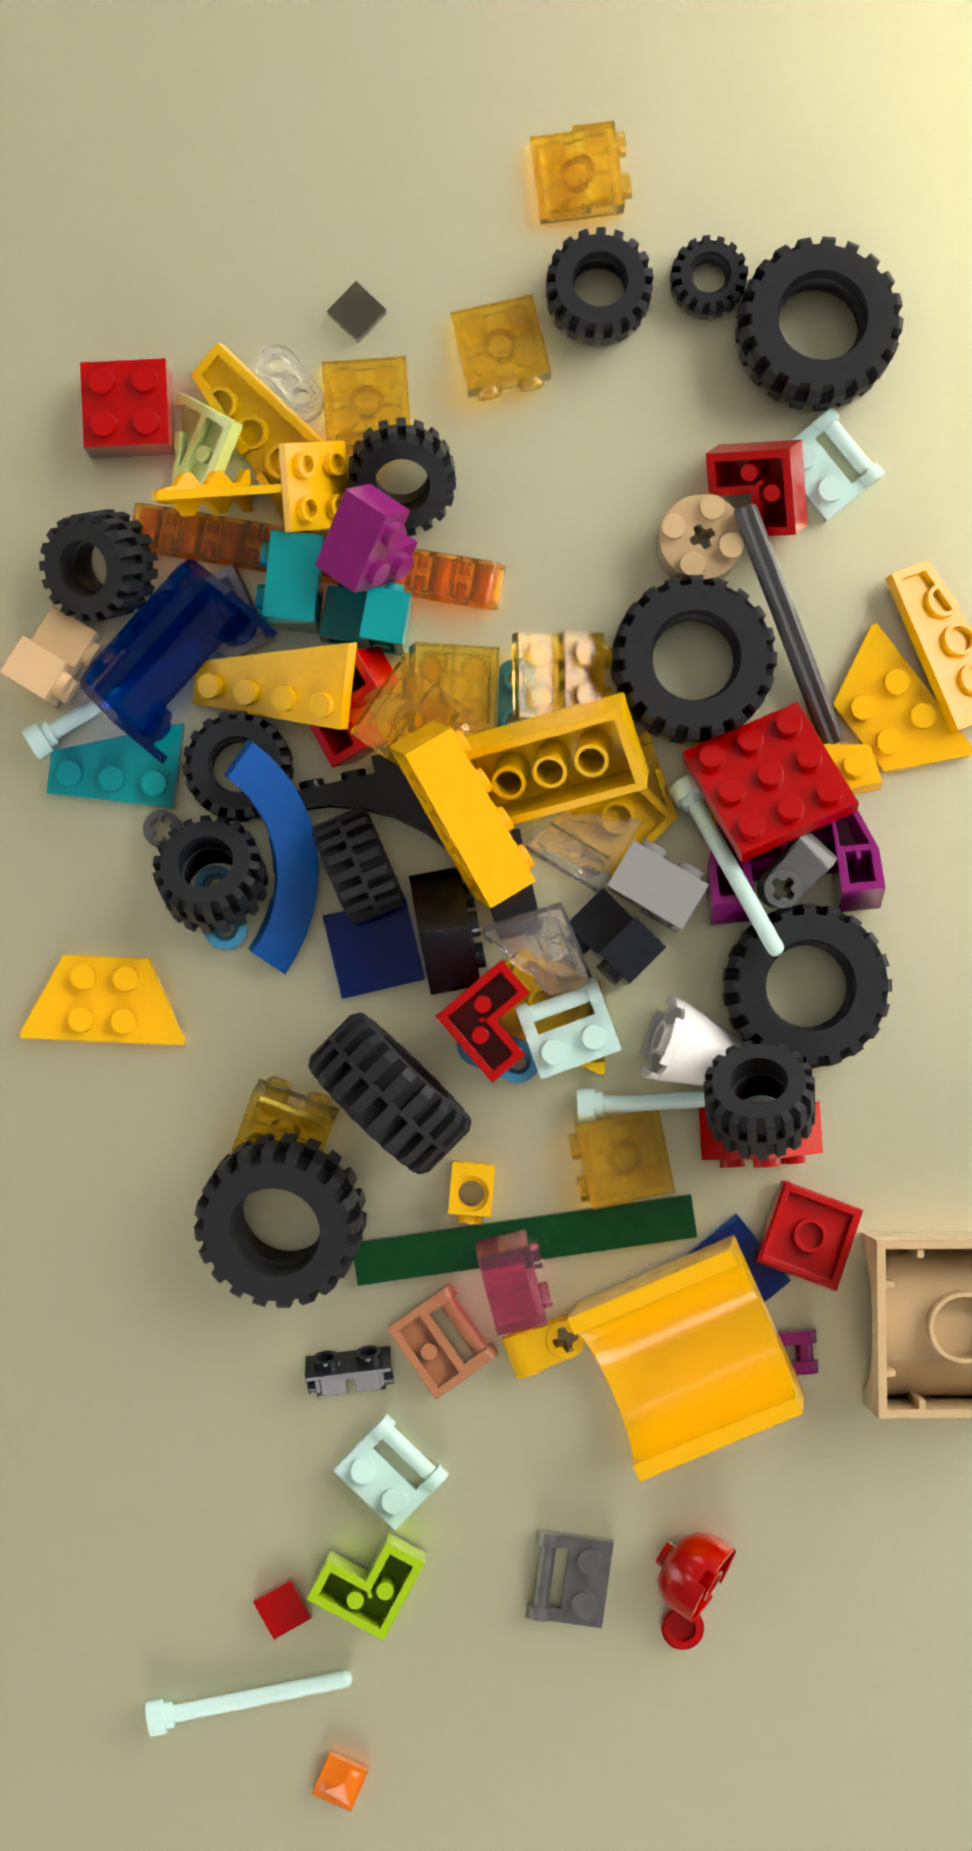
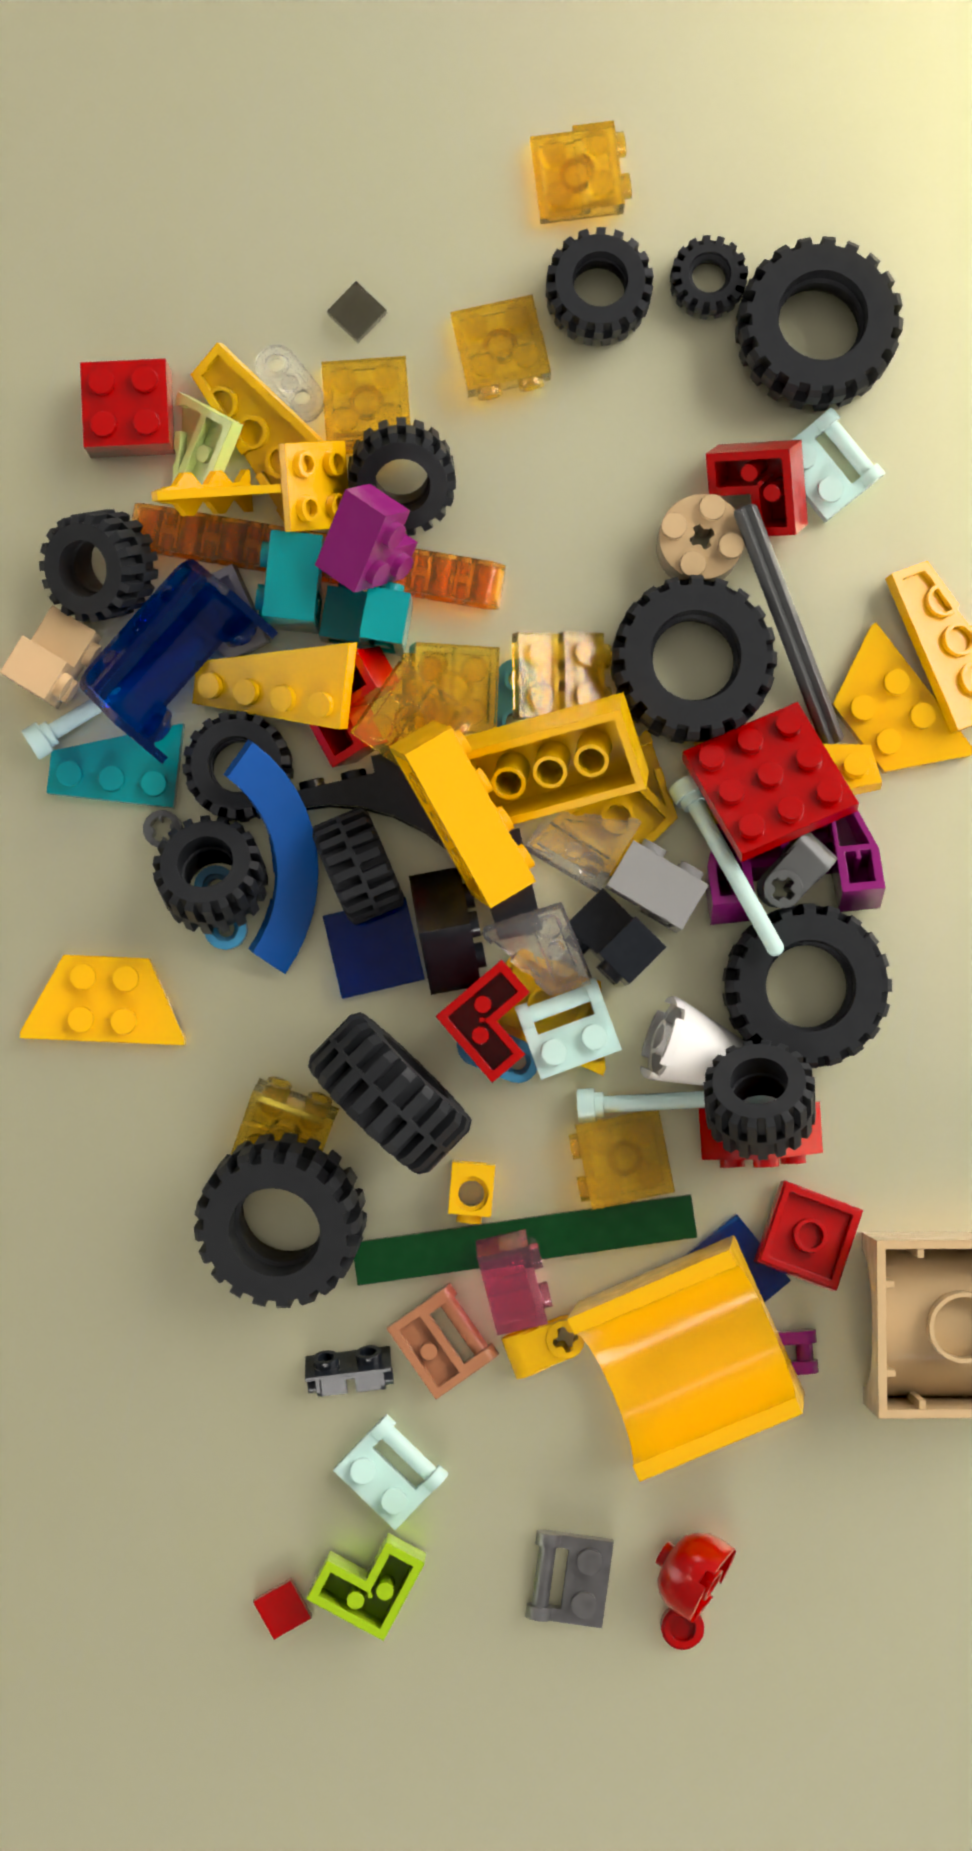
light aqua piece [145,1670,352,1737] -> none
orange tile [312,1751,369,1812] -> none

